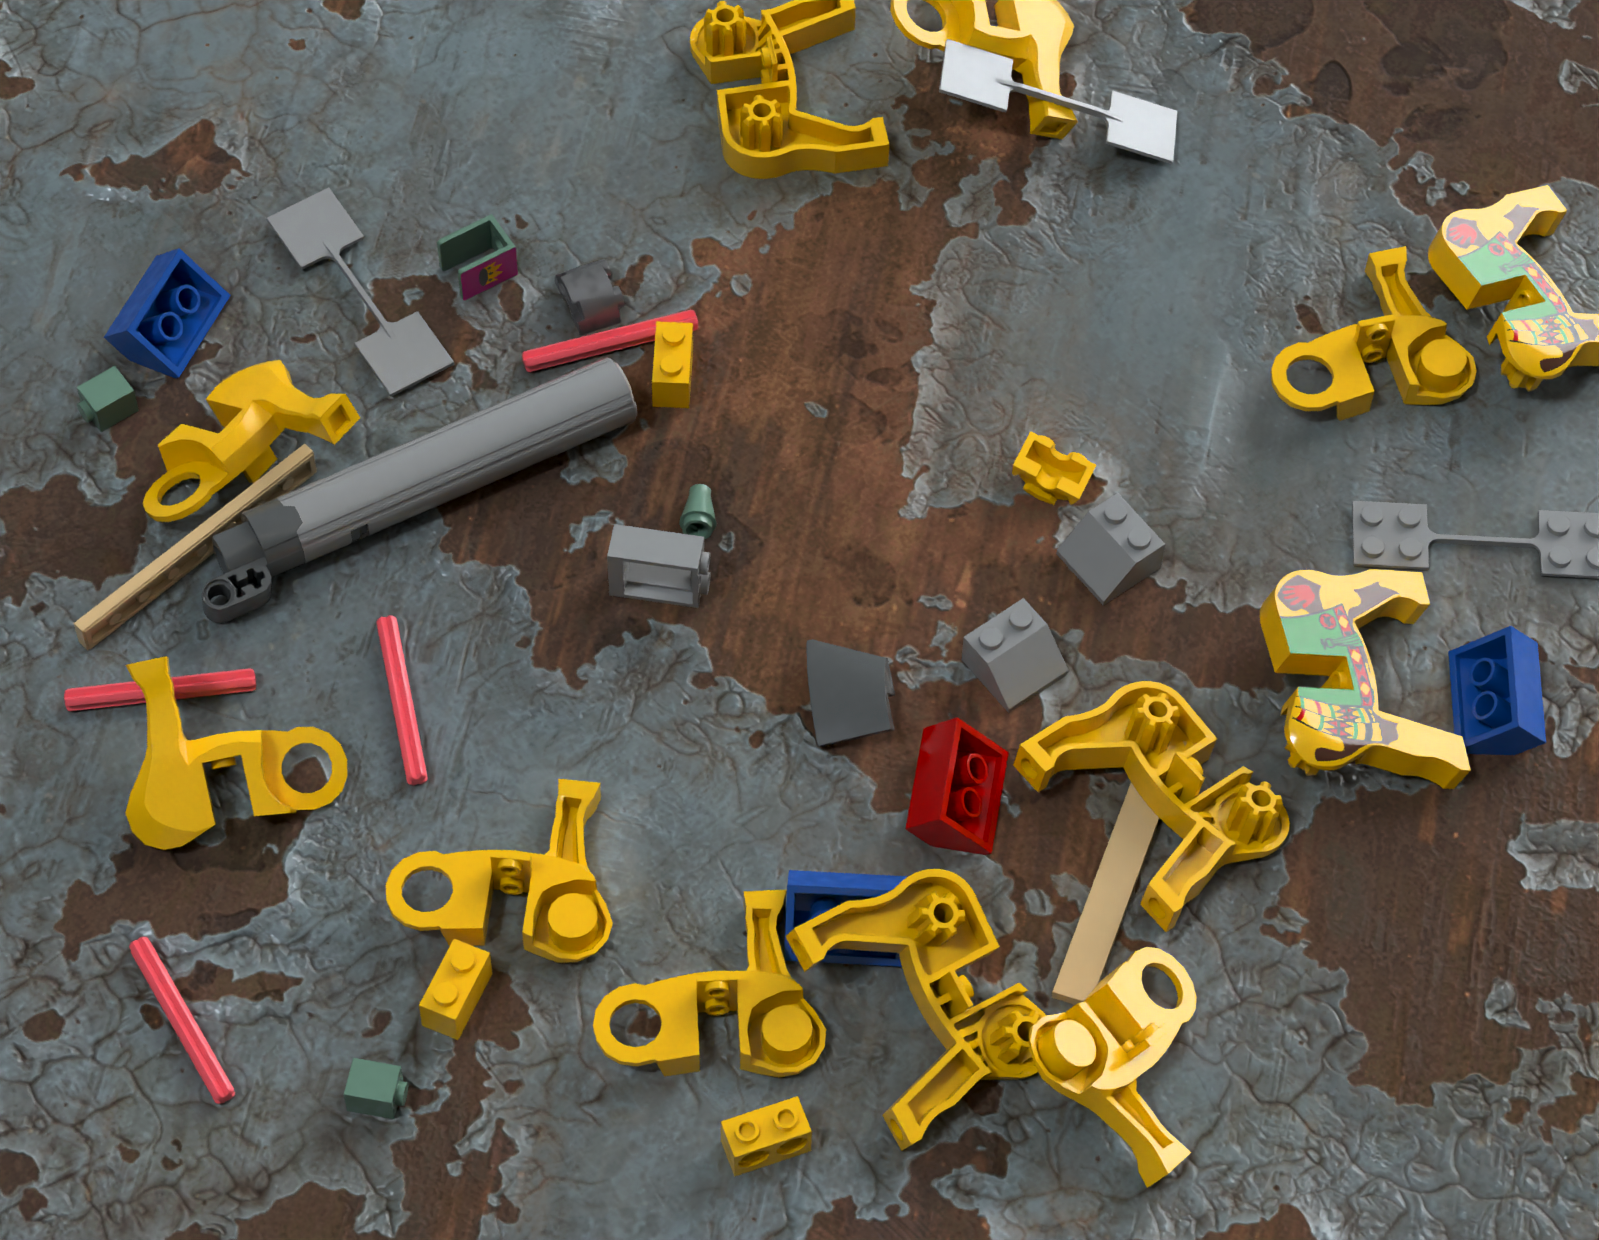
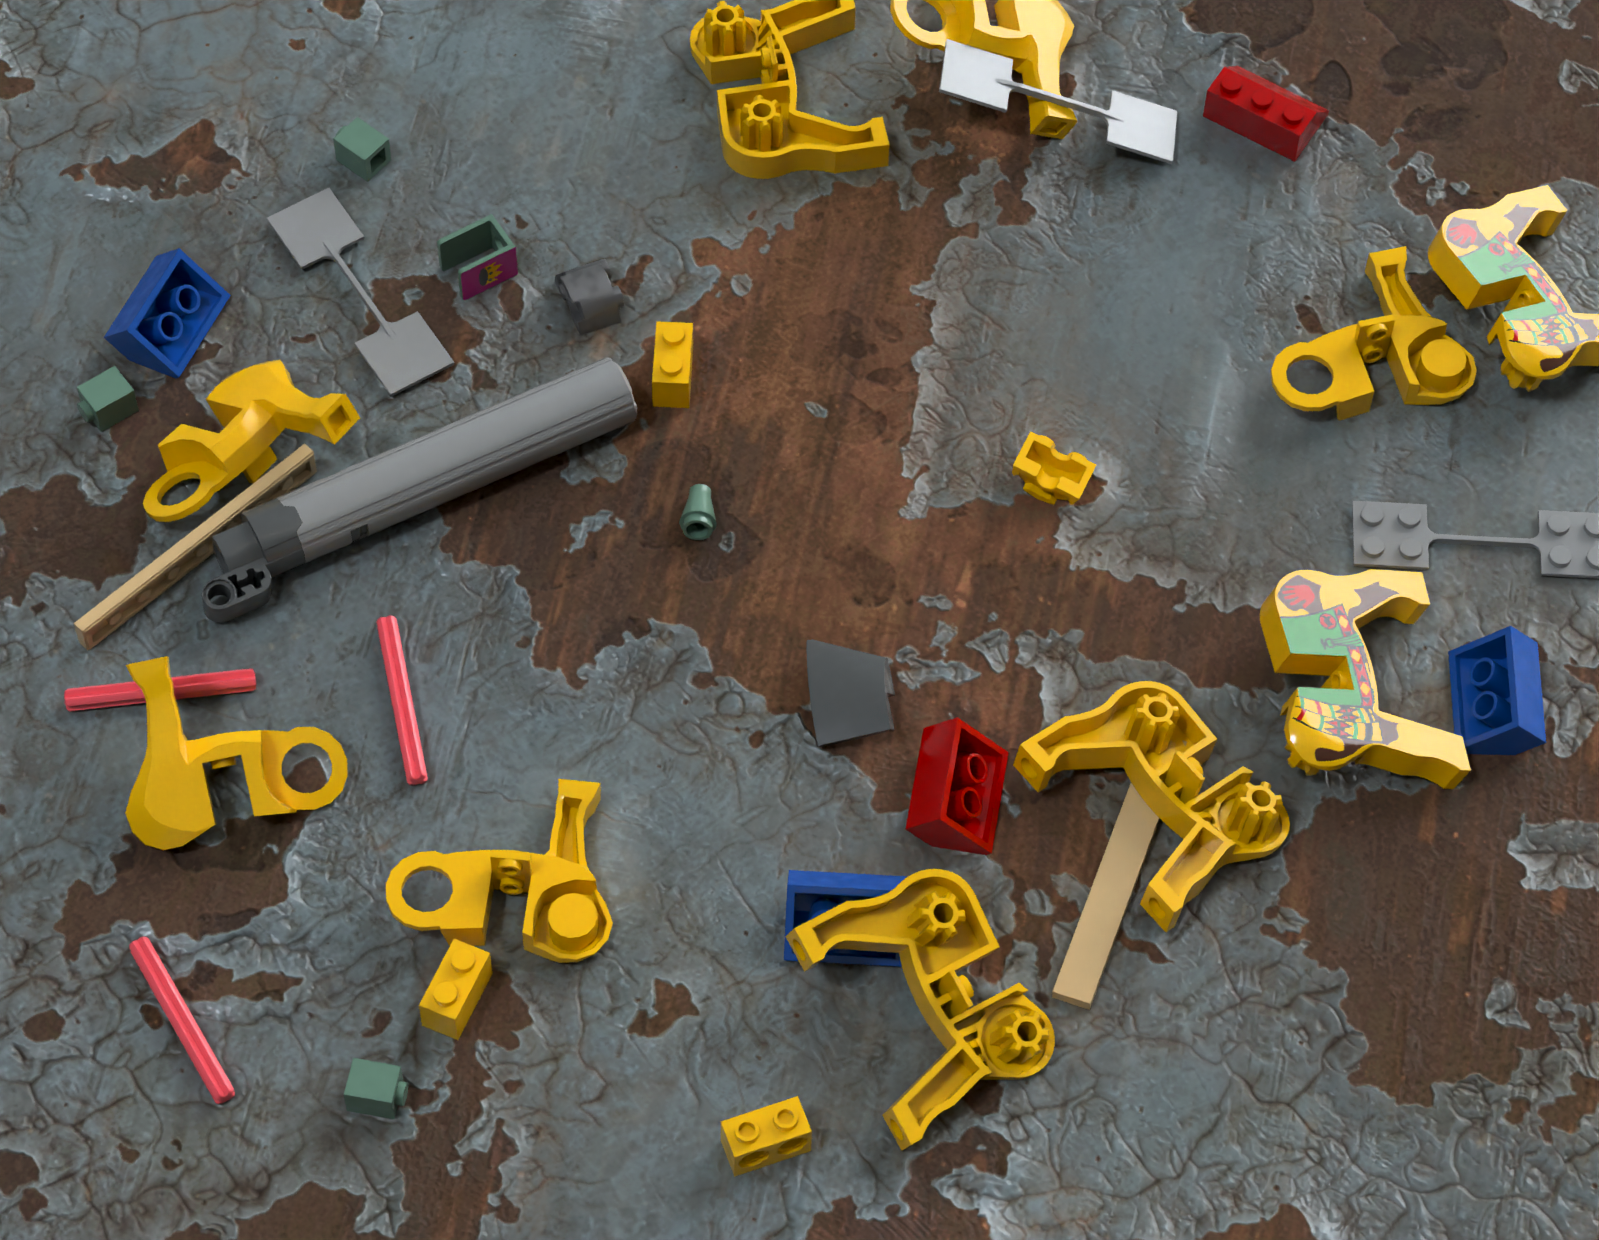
coral axle [522,310,698,372] -> none
yellow animal [593,889,826,1078] -> none
light grey window [607,524,711,608] -> none
light grey slope [961,598,1069,713] -> none
yellow animal [1029,947,1197,1188] -> none
light grey slope [1056,493,1165,605] -> none
none -> sand green brick [333,117,391,182]
none -> red slope [1203,66,1329,162]

